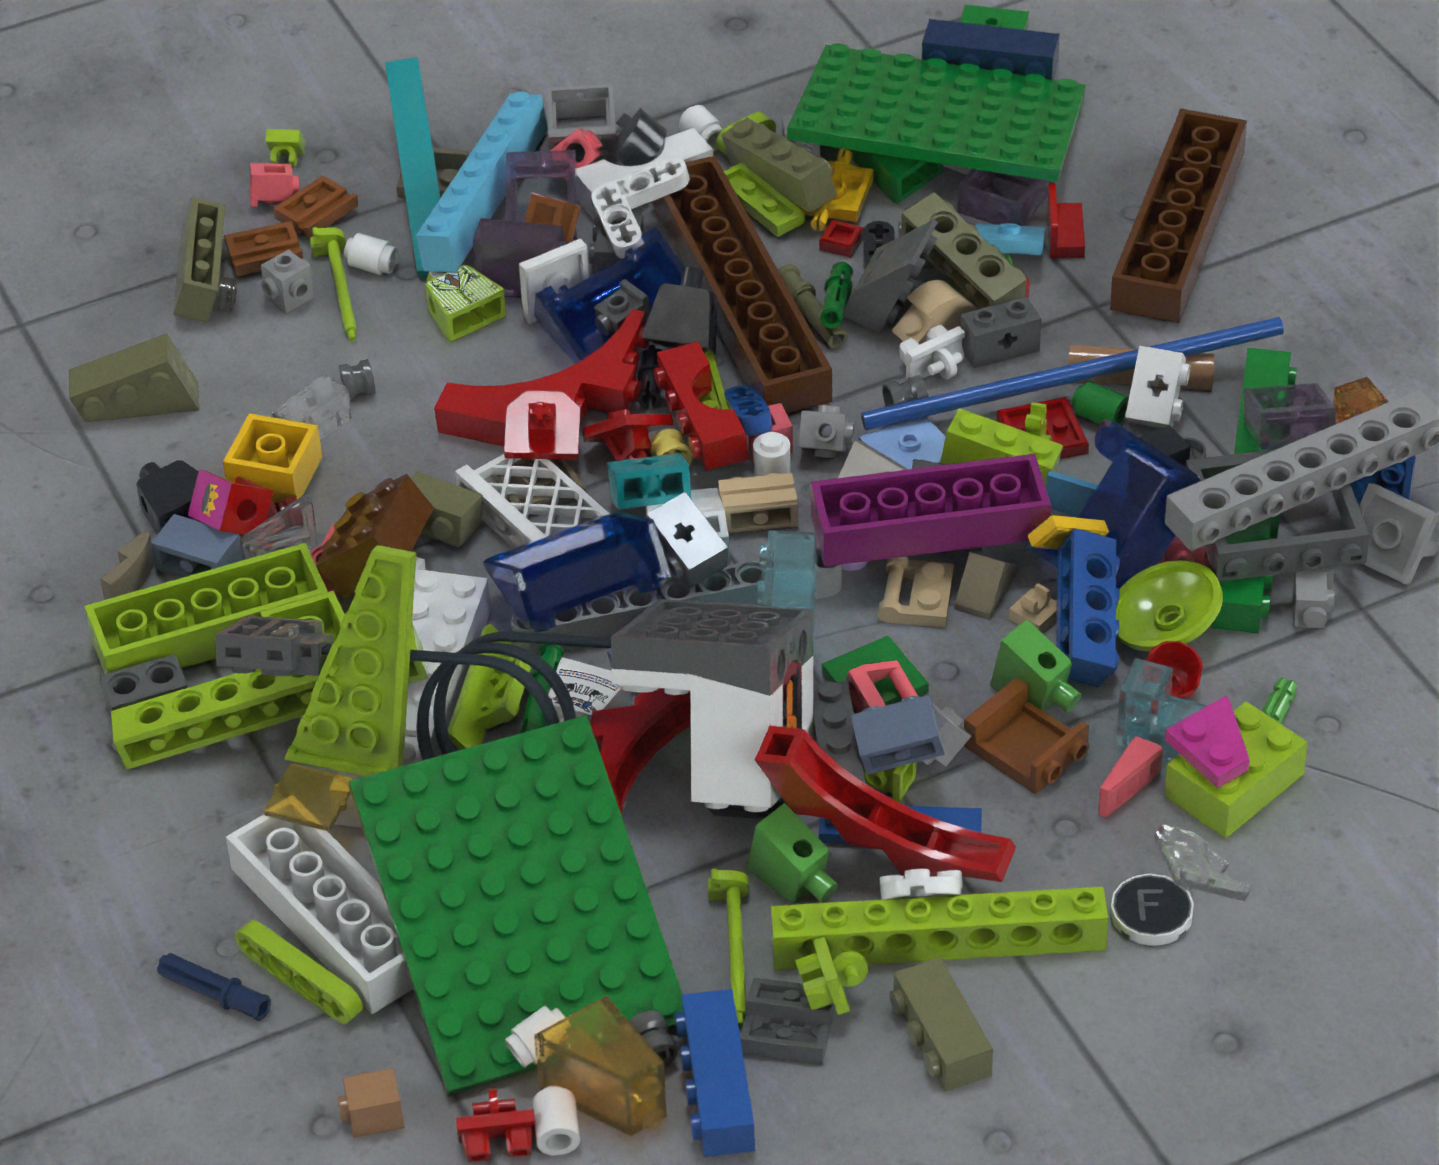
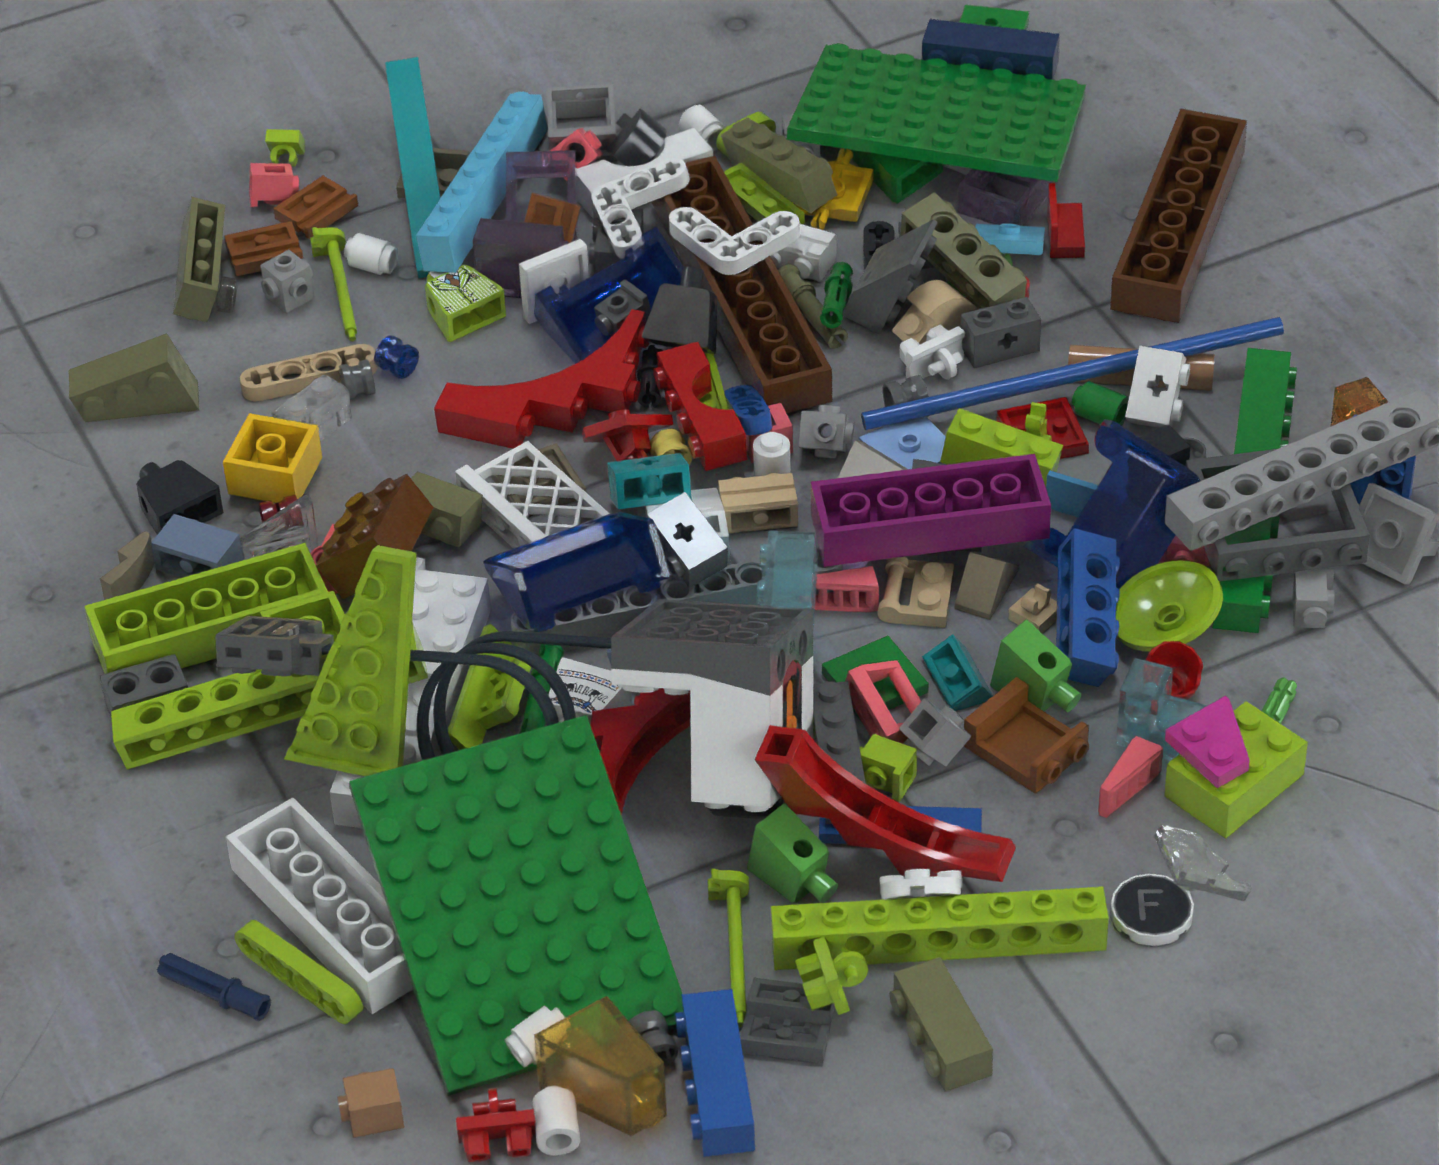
piece [188,470,274,538] -> none
clear yellow piece [264,763,355,832] -> none
piece [504,391,580,460] -> none
red tile [819,220,864,258] -> none
sand blue brick [851,695,945,775] -> none
yellow tile [1027,515,1109,550] -> none
window [1244,383,1336,450] -> none
none -> tan beam [240,344,378,402]
none -> clear blue wheel [374,335,419,379]
none -> white beam [669,207,800,275]
none -> white brick [762,224,837,282]
none -> coral slope [798,566,879,612]
none -> teal slope [922,634,993,711]

